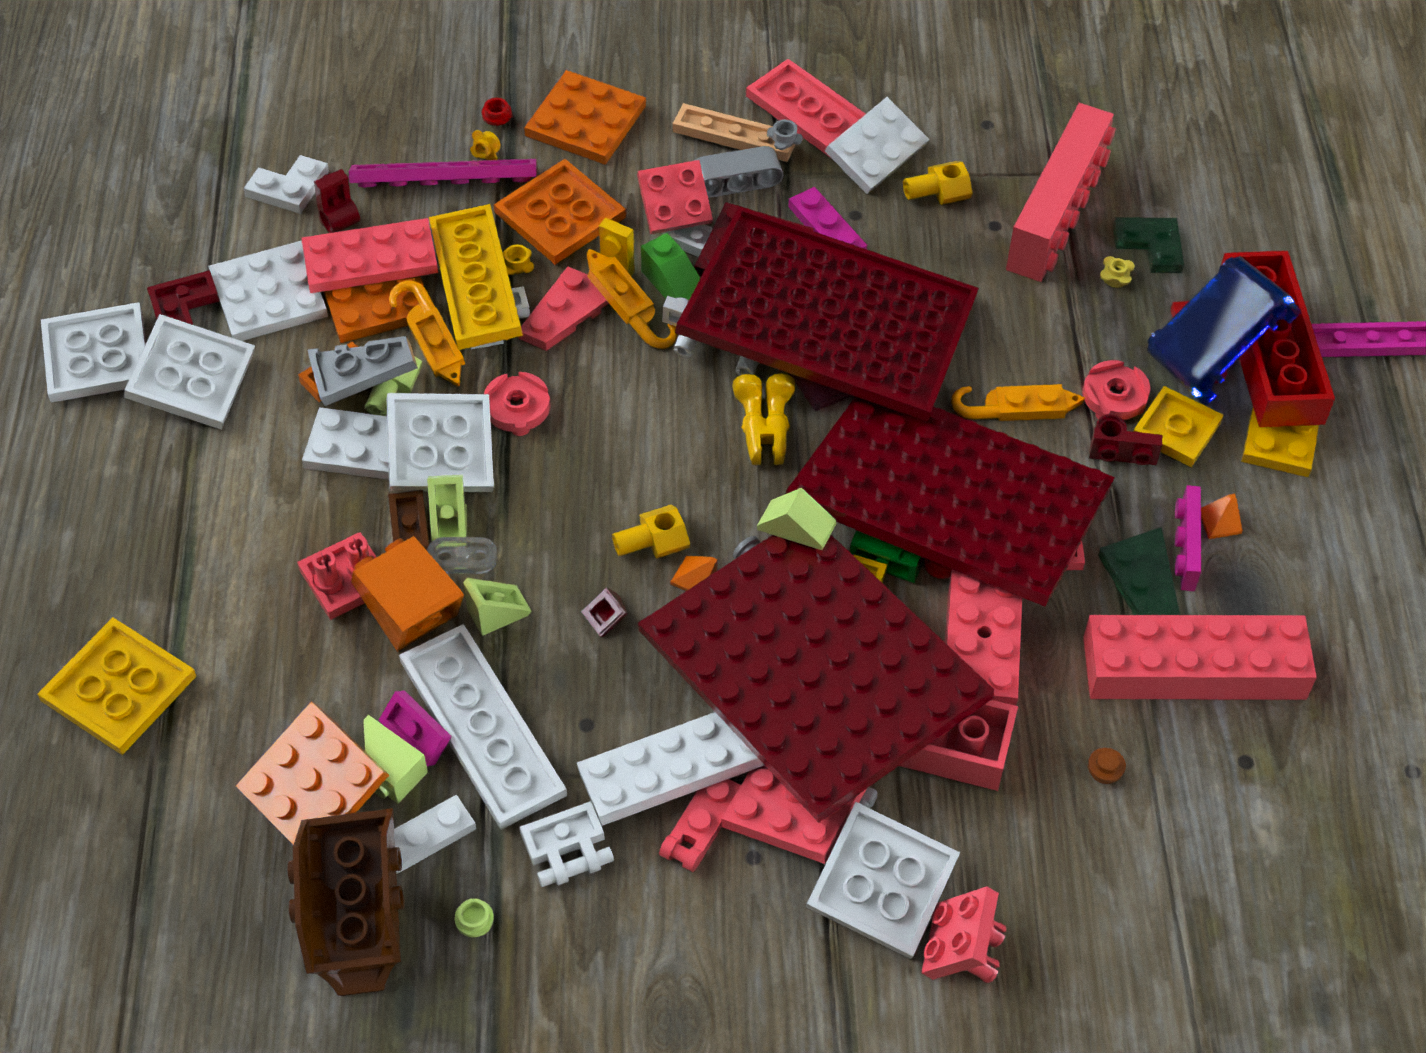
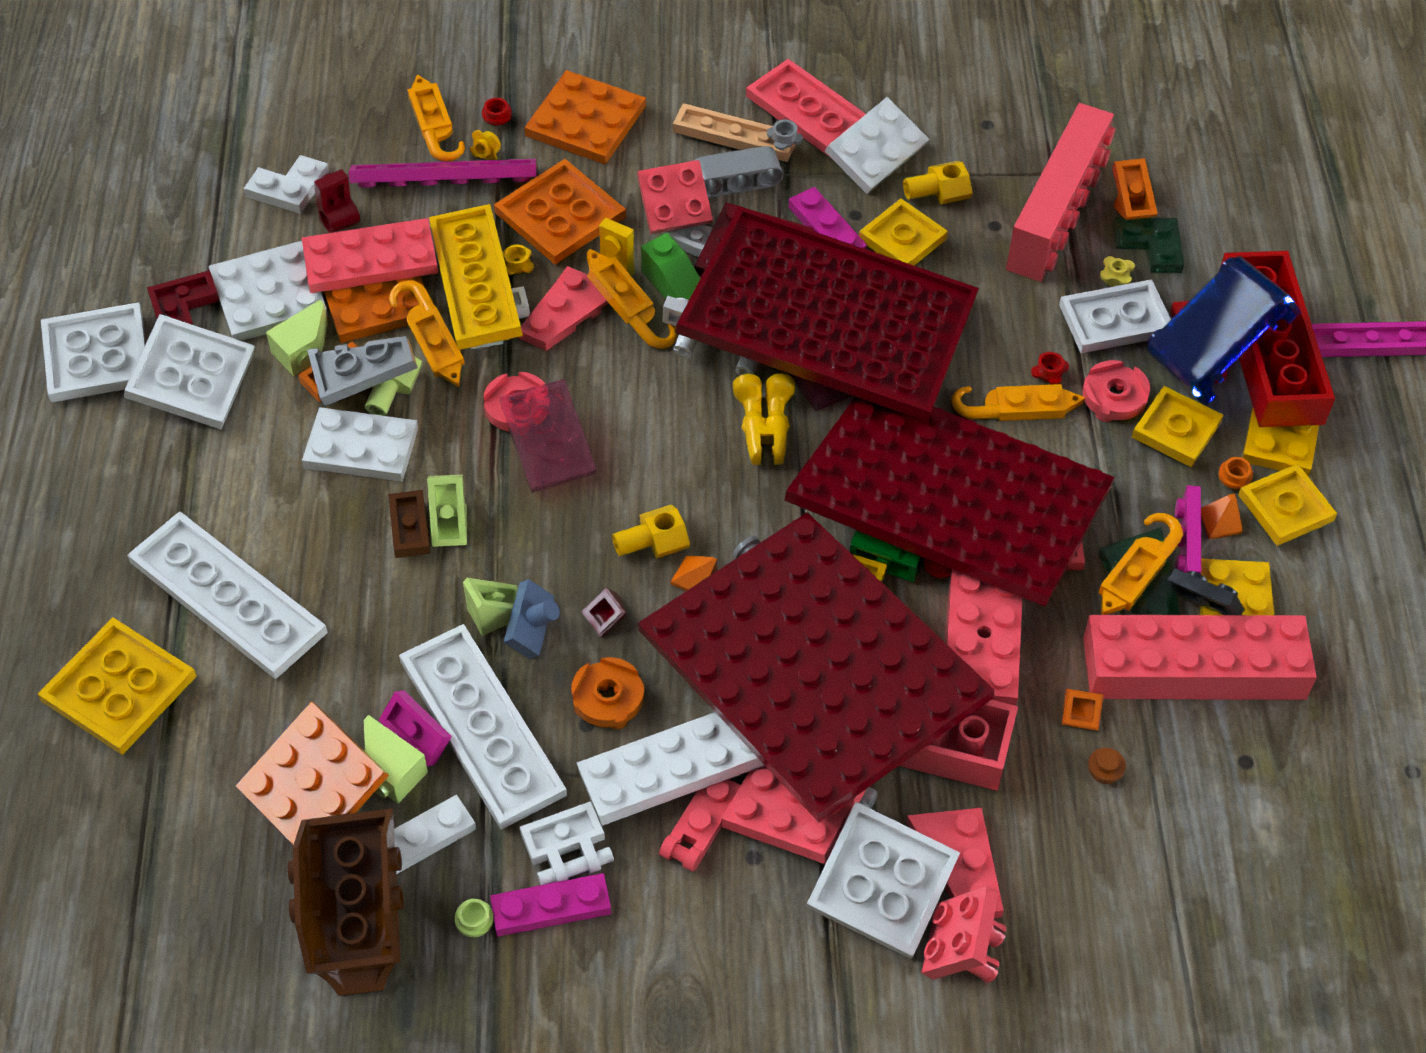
coral plate [297,532,376,620] -> none
orange slope [351,536,464,652] -> none
white plate [386,393,494,492] -> none
clear plate [427,537,498,574] -> none
yellowish green slope [757,488,836,550] -> none
dark red plate [1089,415,1163,466] -> none
none -> white plate [127,511,328,680]
none -> yellowish green slope [266,300,328,376]
none -> light orange plate [407,75,465,162]
none -> dark pink plate [490,873,611,937]
none -> clear pink plate [500,379,596,493]
none -> sand blue tile [504,579,560,659]
none -> orange plate [571,657,644,729]
none -> yellow plate [859,199,948,266]
none -> coral wing [906,807,1004,918]
none -> red plate [1031,352,1069,385]
none -> white plate [1059,279,1175,353]
none -> orange slope [1061,689,1104,731]
none -> light orange plate [1098,513,1183,615]
none -> orange slope [1112,158,1158,220]
none -> black plate [1168,568,1245,615]
none -> yellow plate [1199,558,1274,615]
none -> orange plate [1218,457,1253,489]
none -> yellow plate [1238,464,1337,546]

